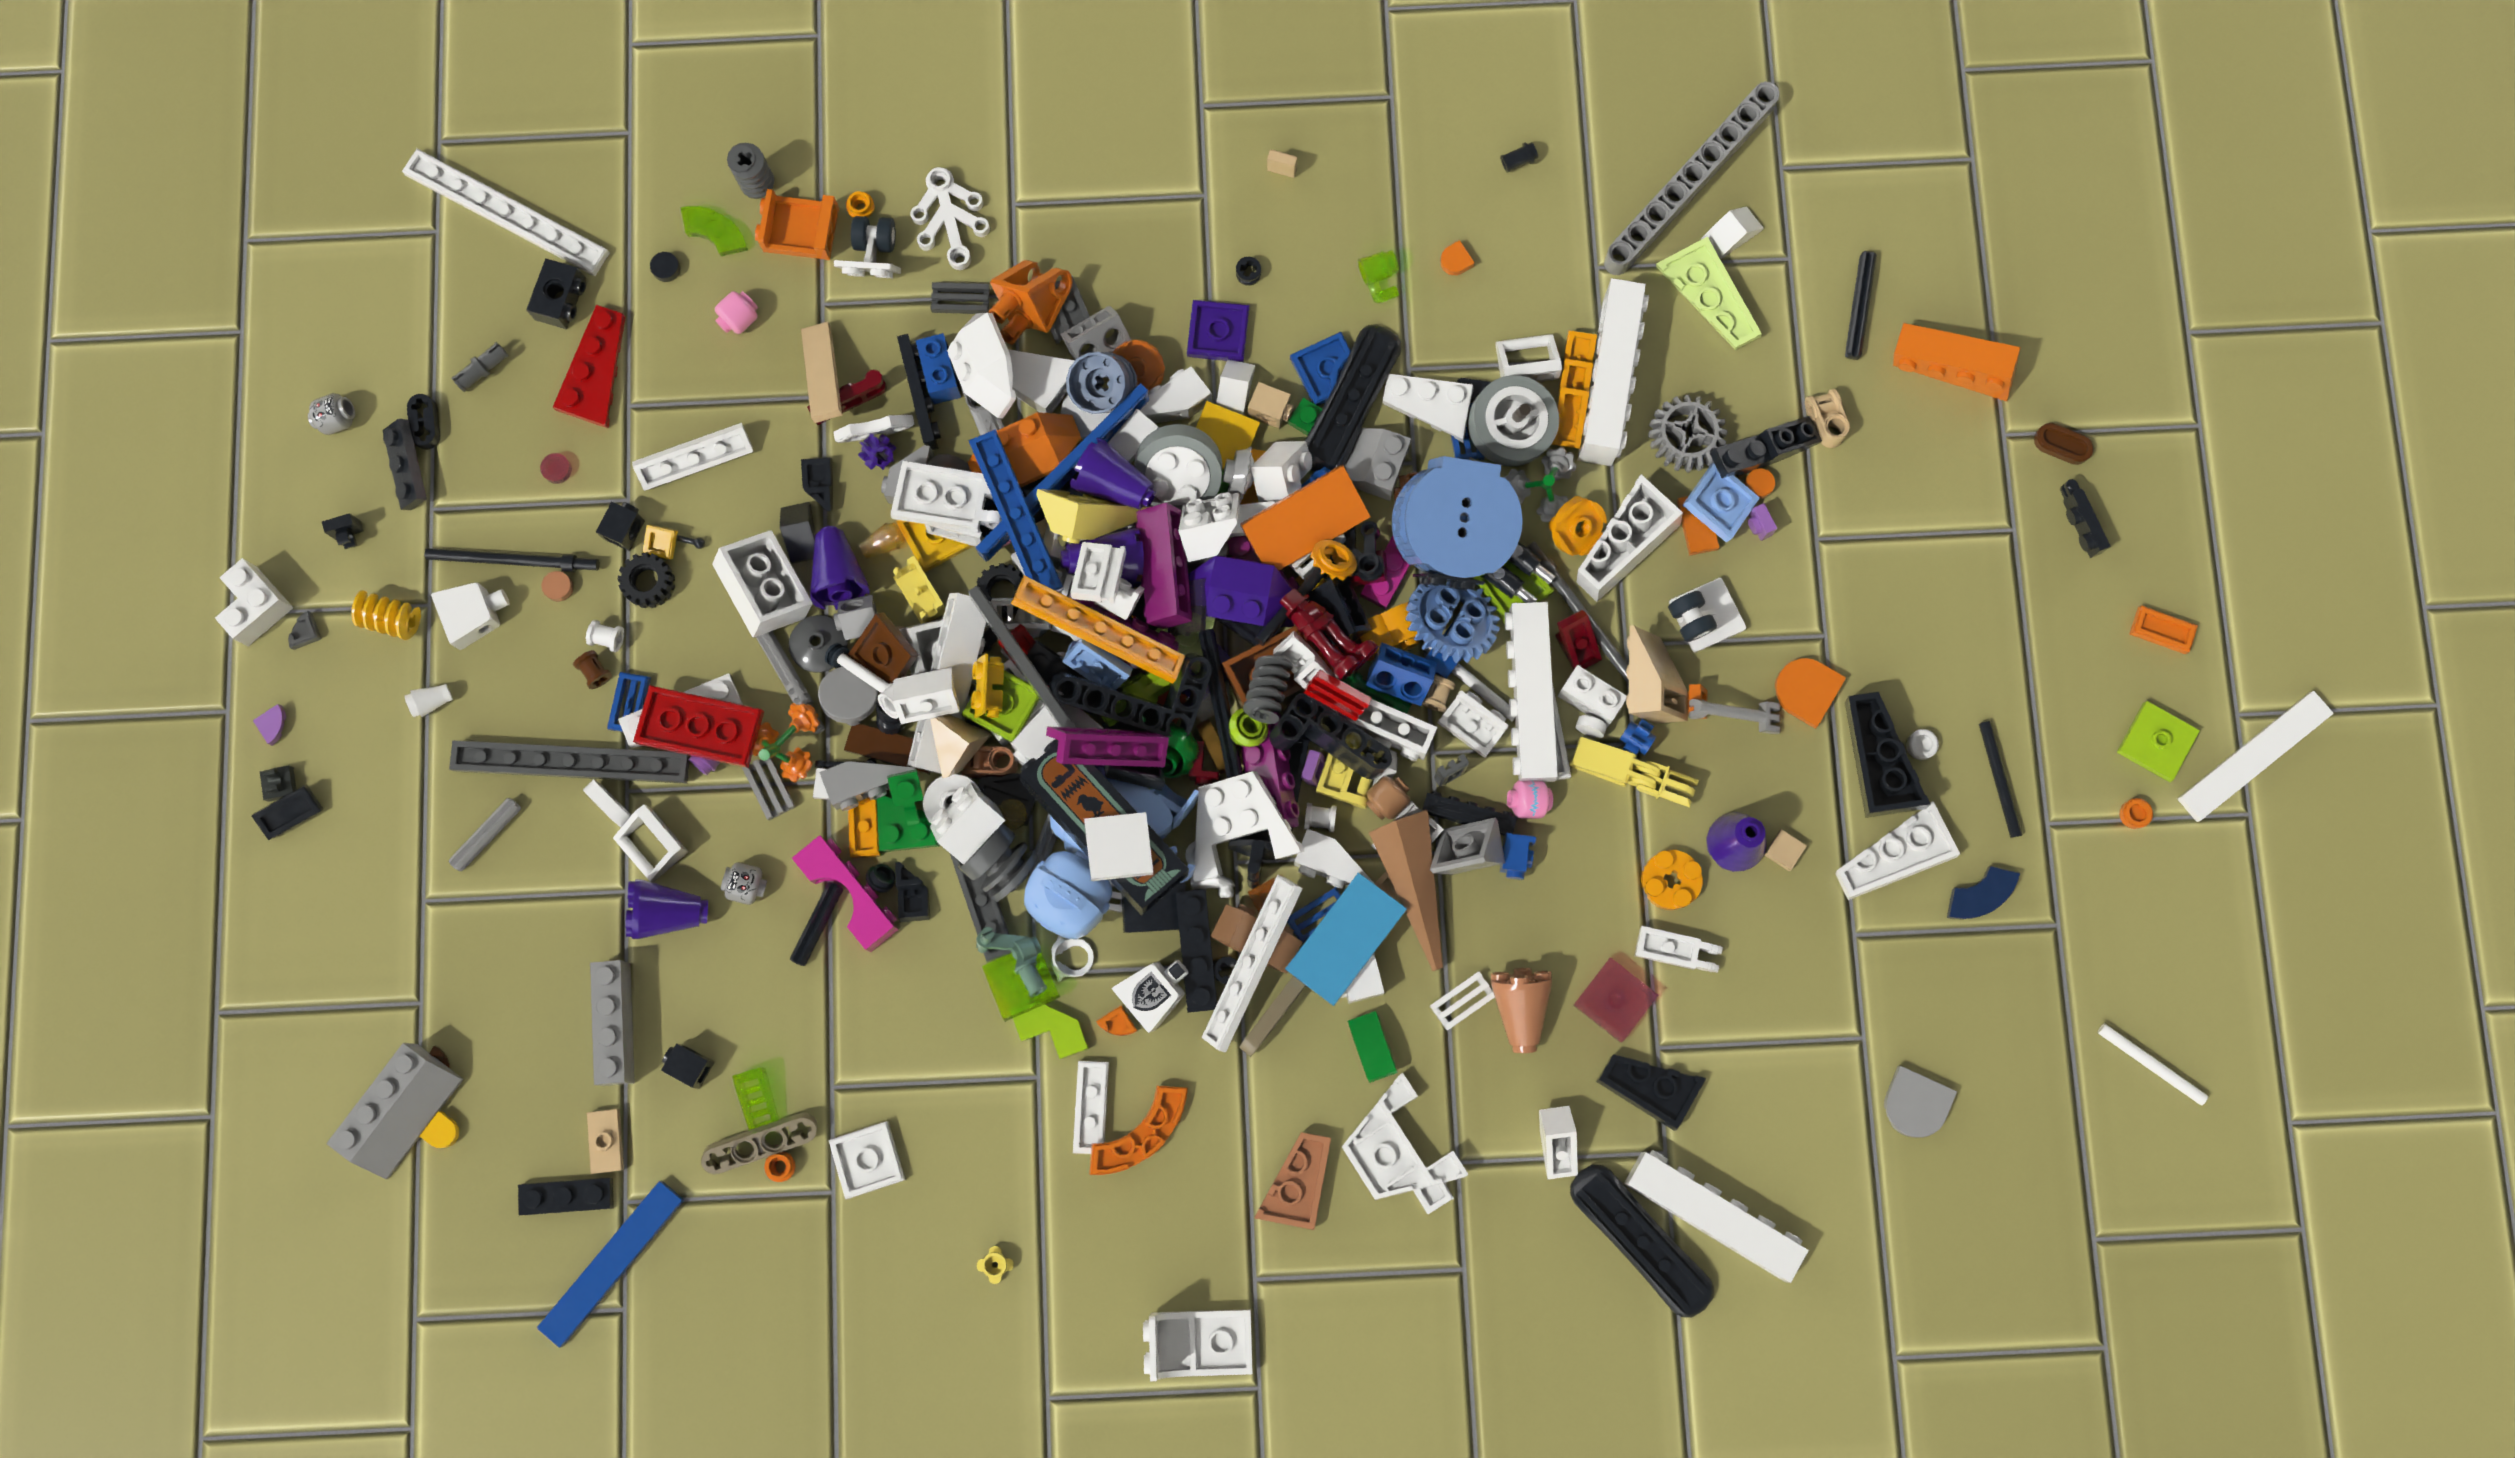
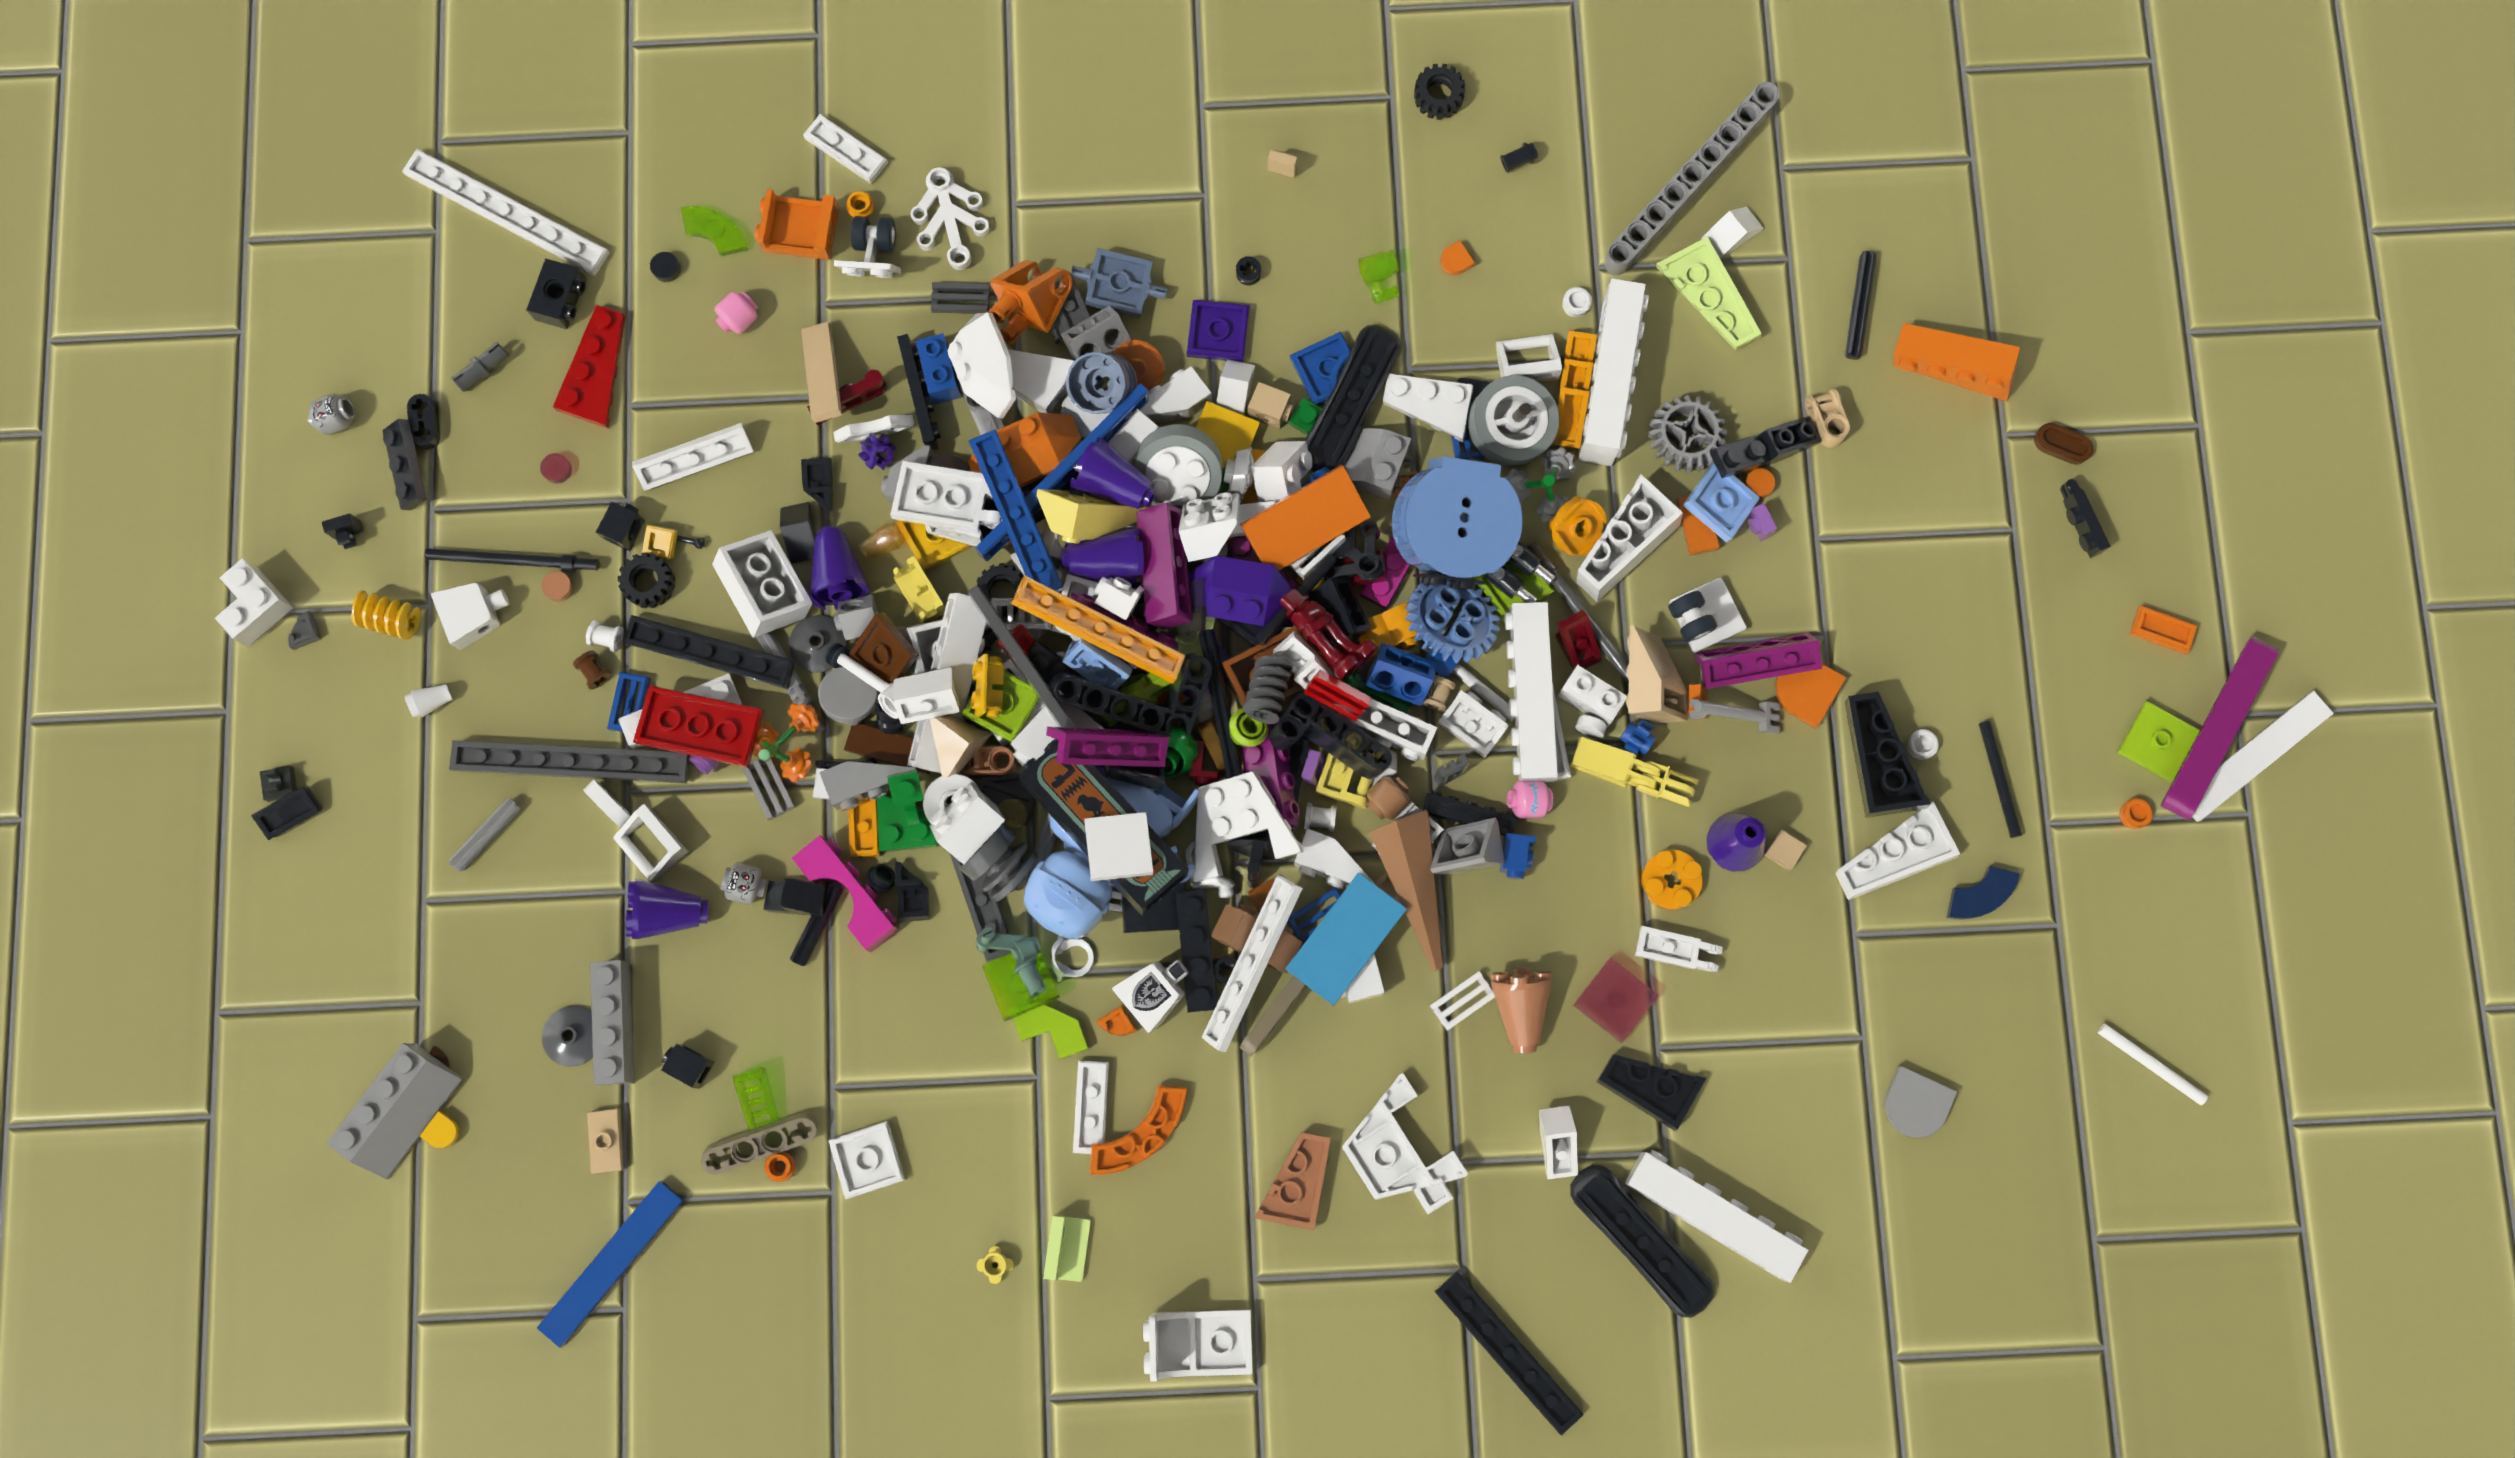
medium lavender tile [253,704,286,746] -> none
black plate [518,1178,614,1216] -> none
dark grey piece [727,142,774,199] -> none
white plate [1070,542,1126,604] -> none
light orange gear [1310,540,1357,581] -> none
green slope [1348,1011,1398,1083] -> none
none -> dark grey dish [542,1006,593,1067]
none -> black tile [623,615,796,689]
none -> black slope [763,878,828,917]
none -> white tile [803,114,888,184]
none -> yellowish green panel [1043,1215,1091,1282]
none -> sand blue plate [1071,248,1167,318]
none -> black tyre [1414,63,1465,120]
none -> black tile [1434,1271,1584,1436]
none -> white tile [1562,287,1592,318]
none -> magenta fence [1694,632,1822,689]
none -> magenta beam [2160,636,2280,820]

